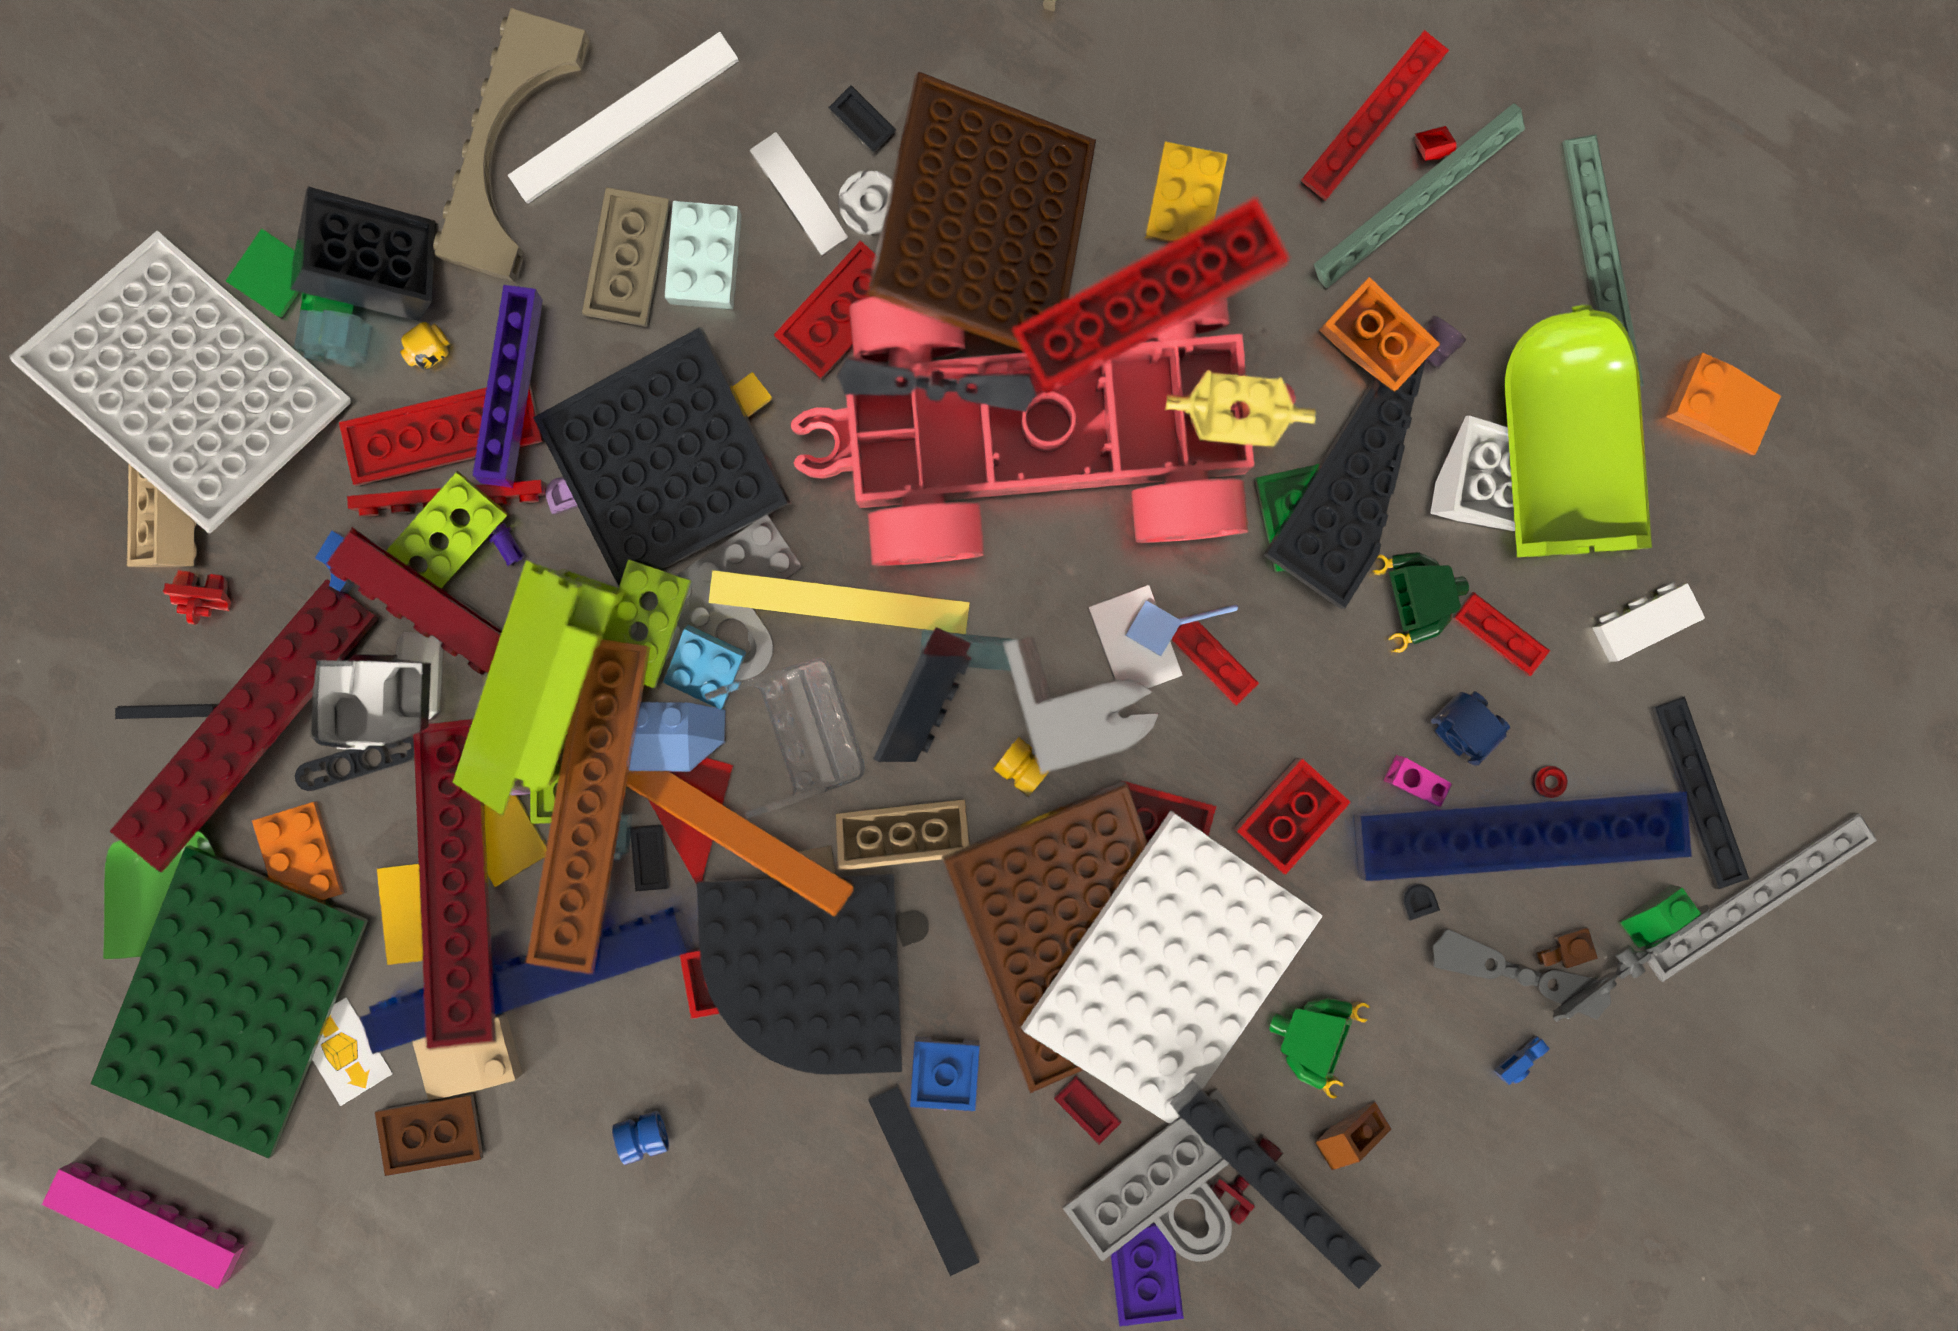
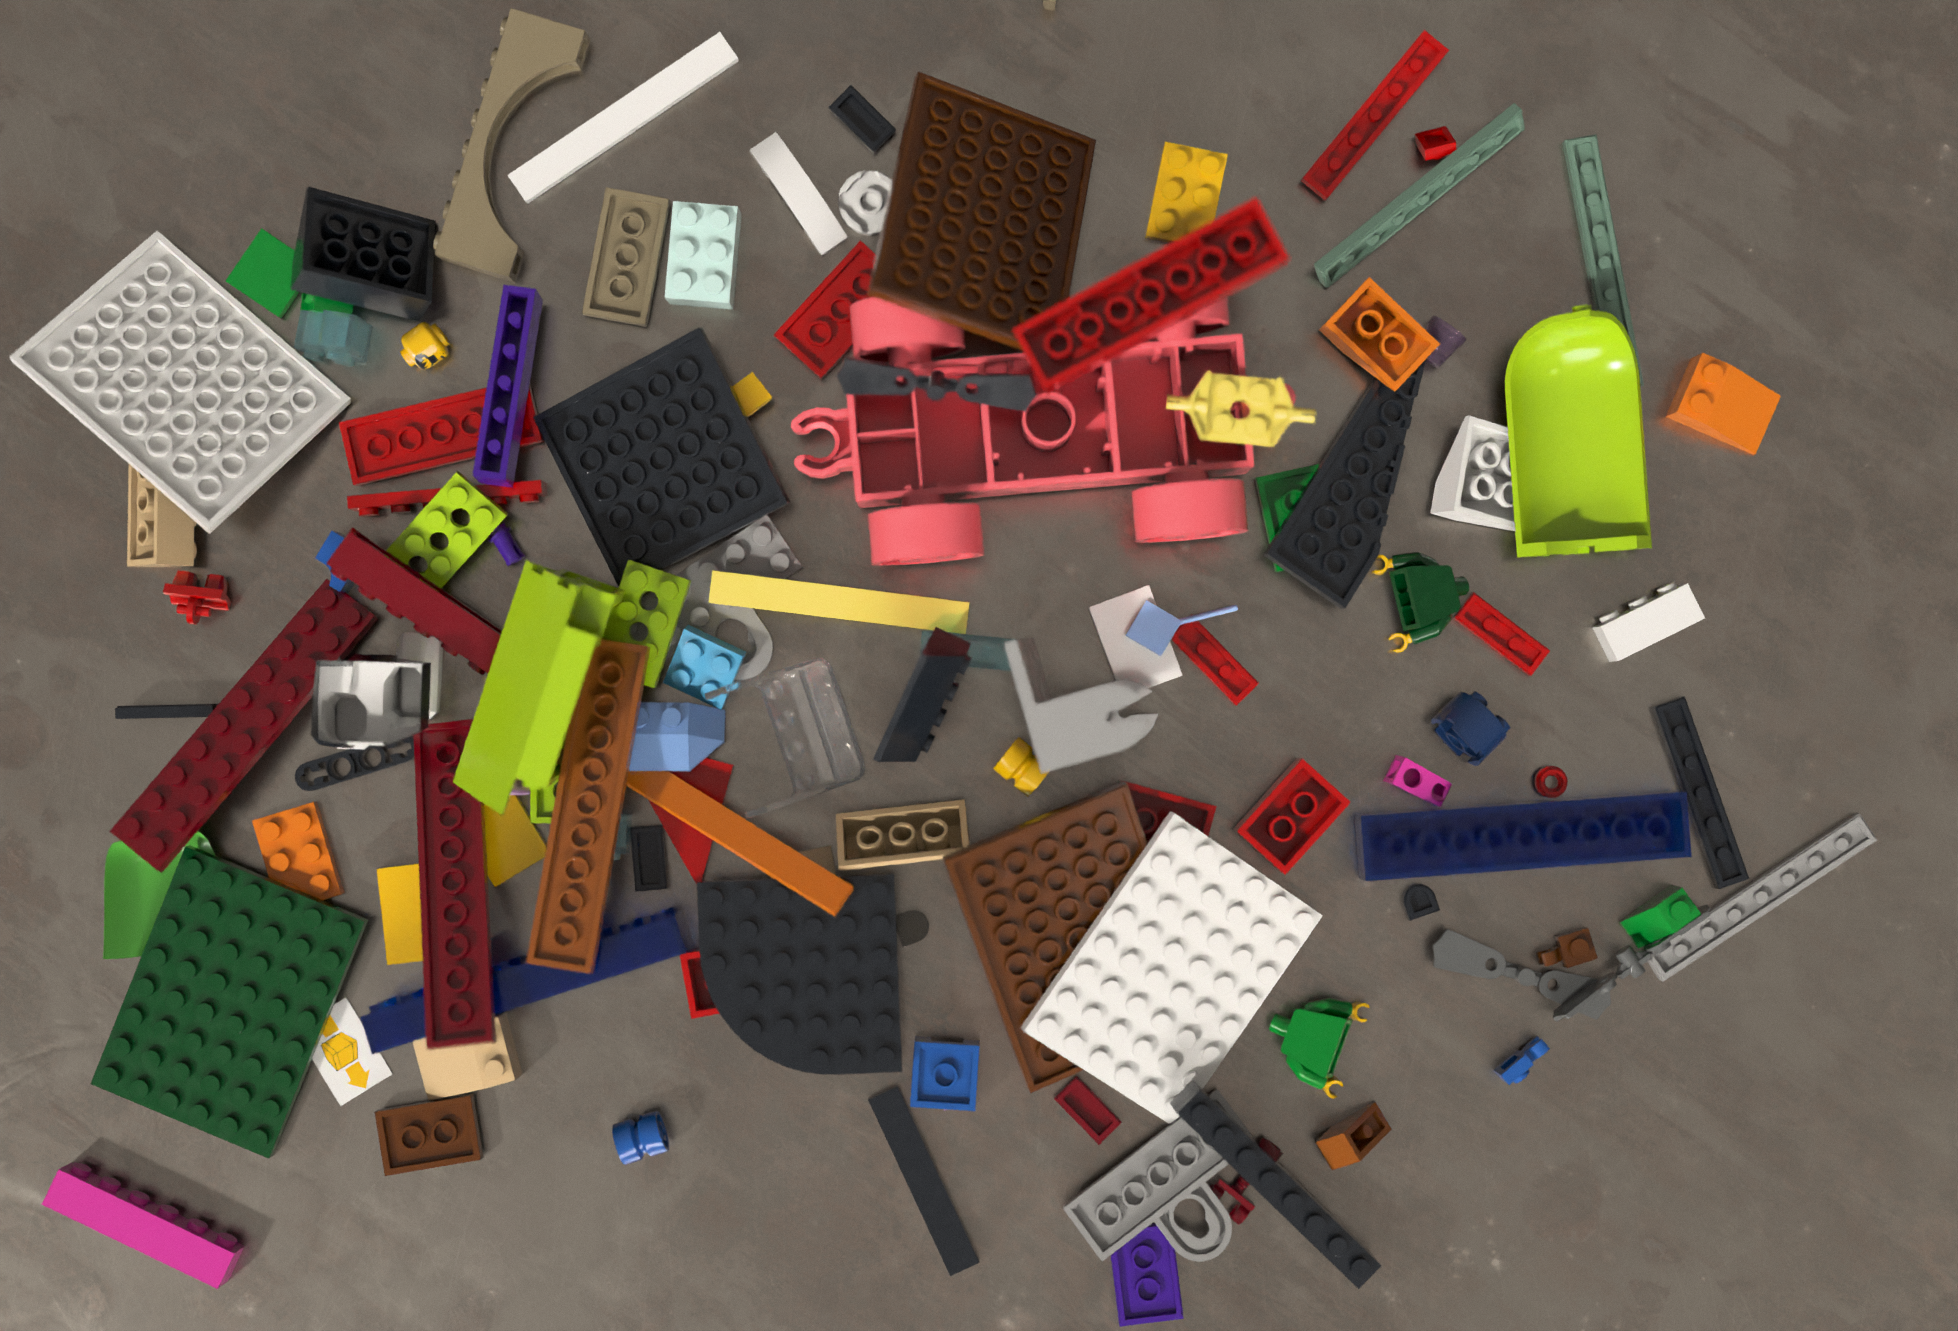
lavender tile [546,477,577,515] -> none

